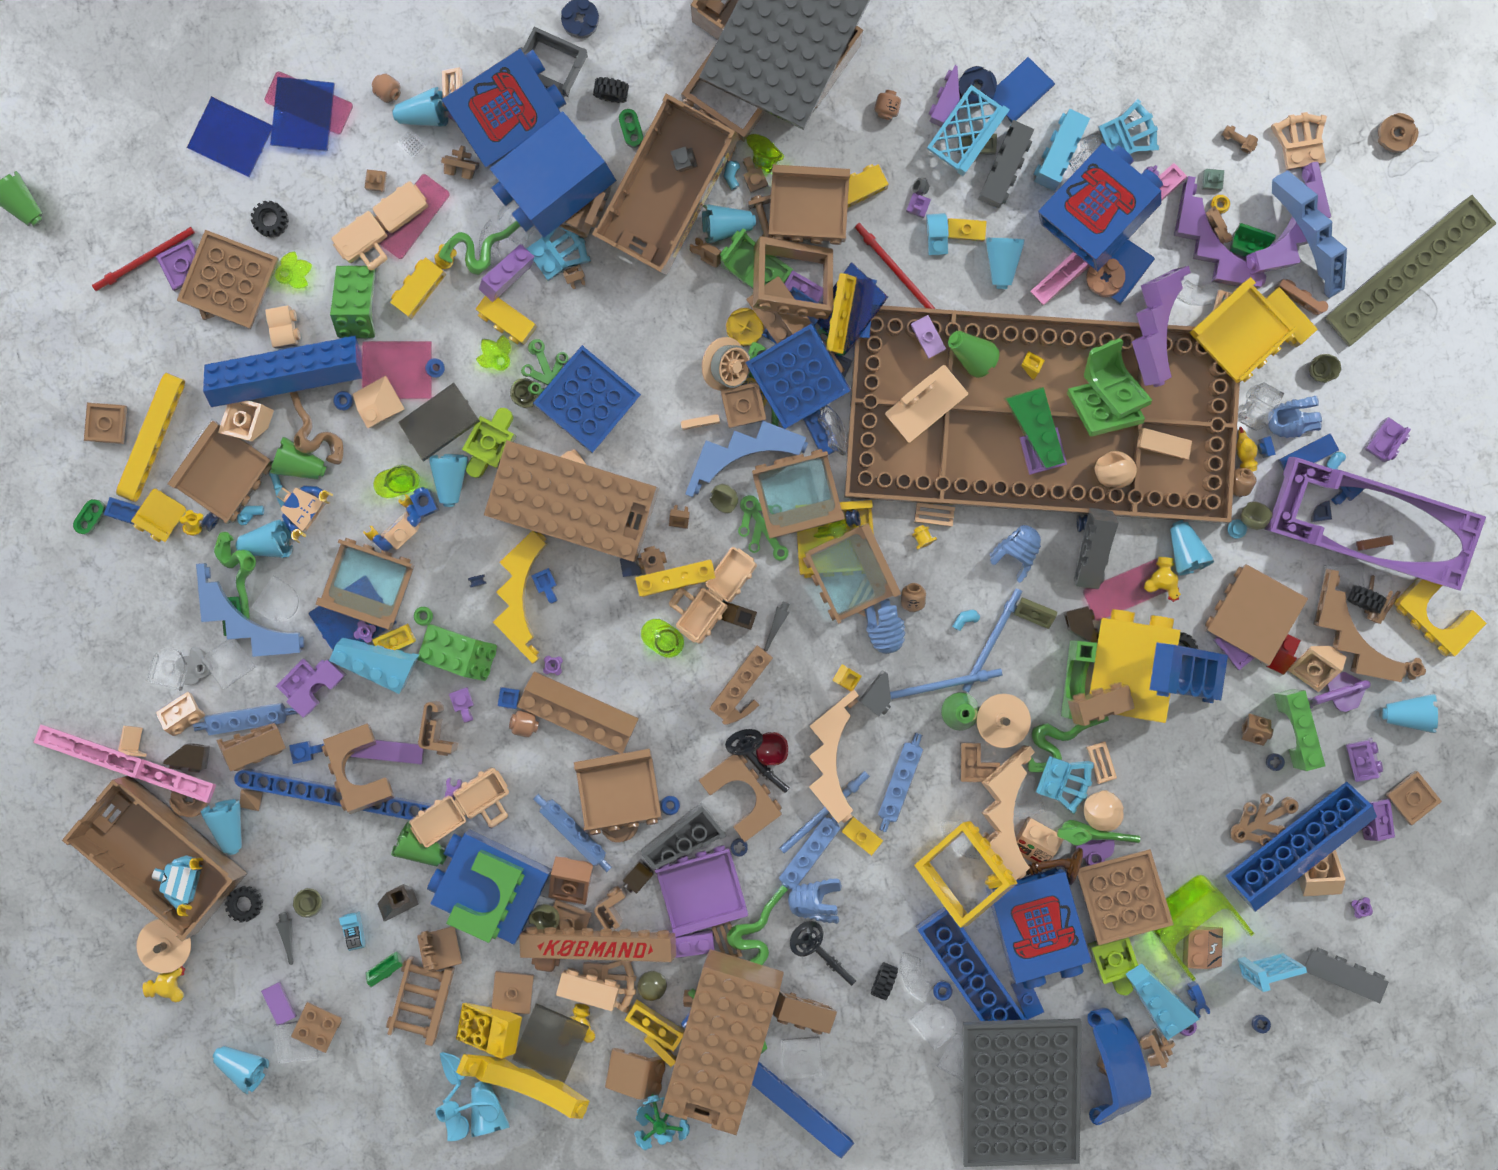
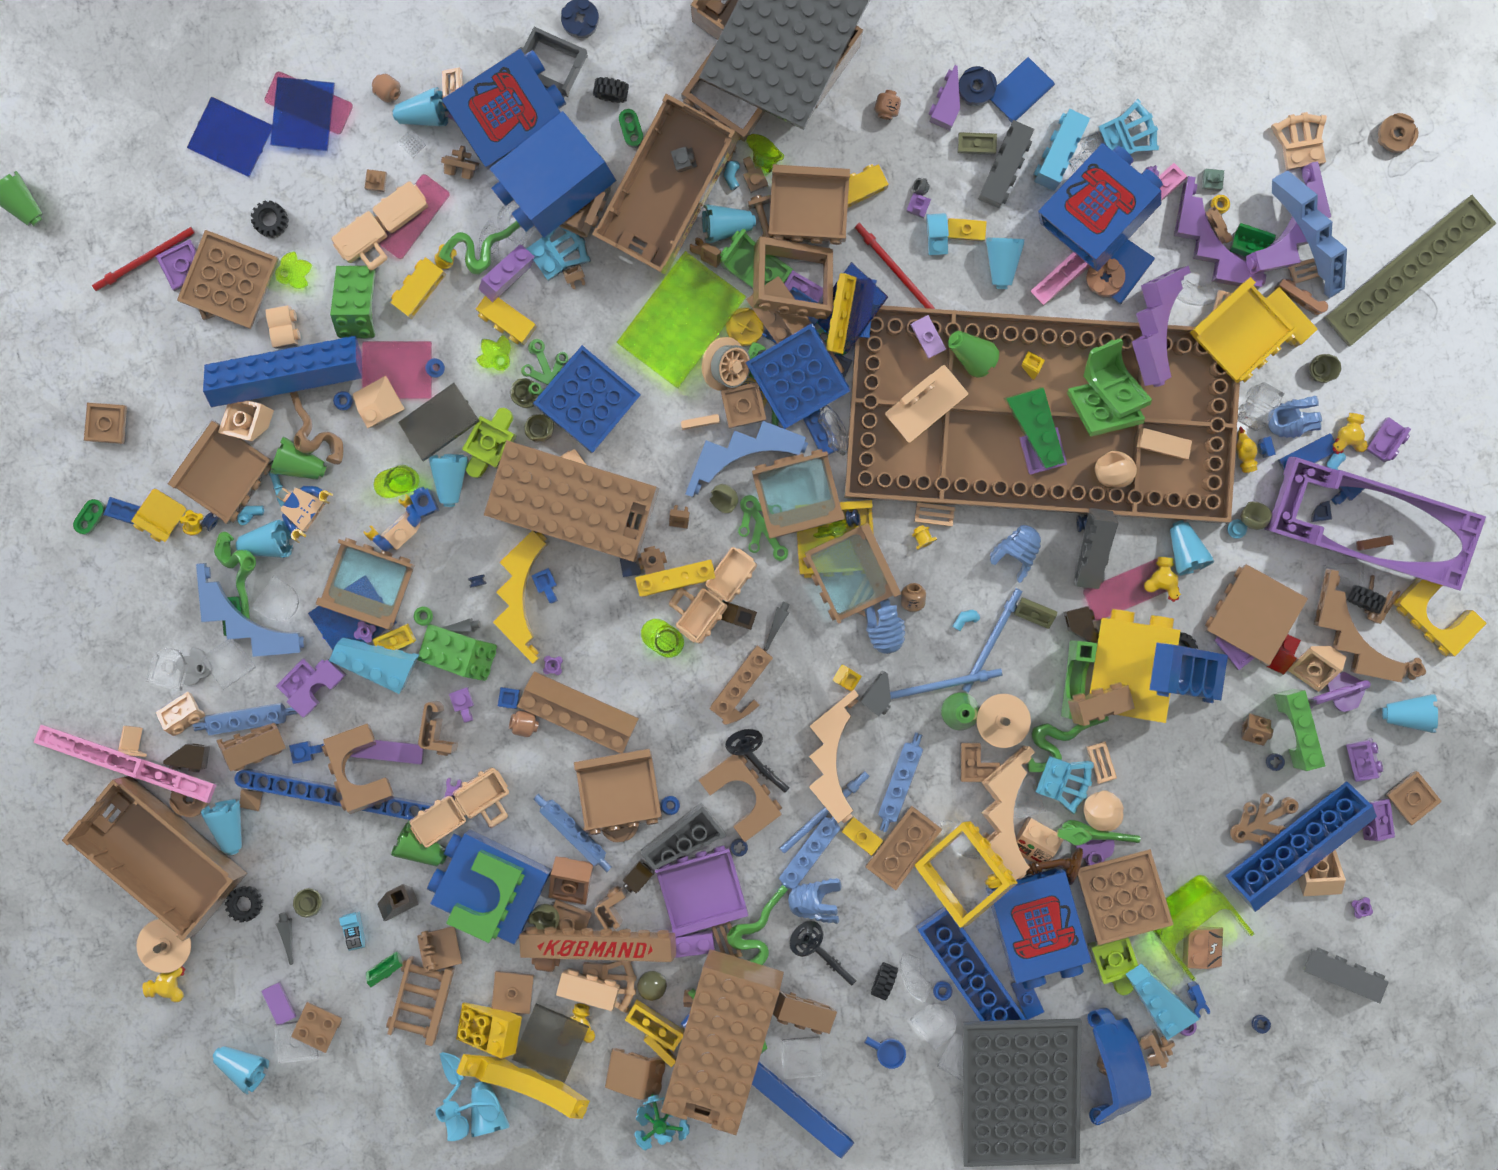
yellow beam [116,373,185,502] -> none
torso [152,855,203,917] -> none
dark red helmet [756,732,788,766] -> none
medium azure fence [927,85,1010,176] -> none
medium nougat bar [1221,125,1258,154] -> none
medium nougat head [1233,468,1257,497] -> none
medium azure fence [1237,953,1307,992] -> none
none -> dark grey piece [441,618,481,632]
none -> olive hair [524,414,554,442]
none -> clear neon green plate [616,251,746,389]
none -> blue piece [864,1036,906,1069]
none -> medium nougat plate [865,805,942,890]
none -> light nougat tile [1288,258,1320,284]
none -> yellow animal [1332,413,1368,454]

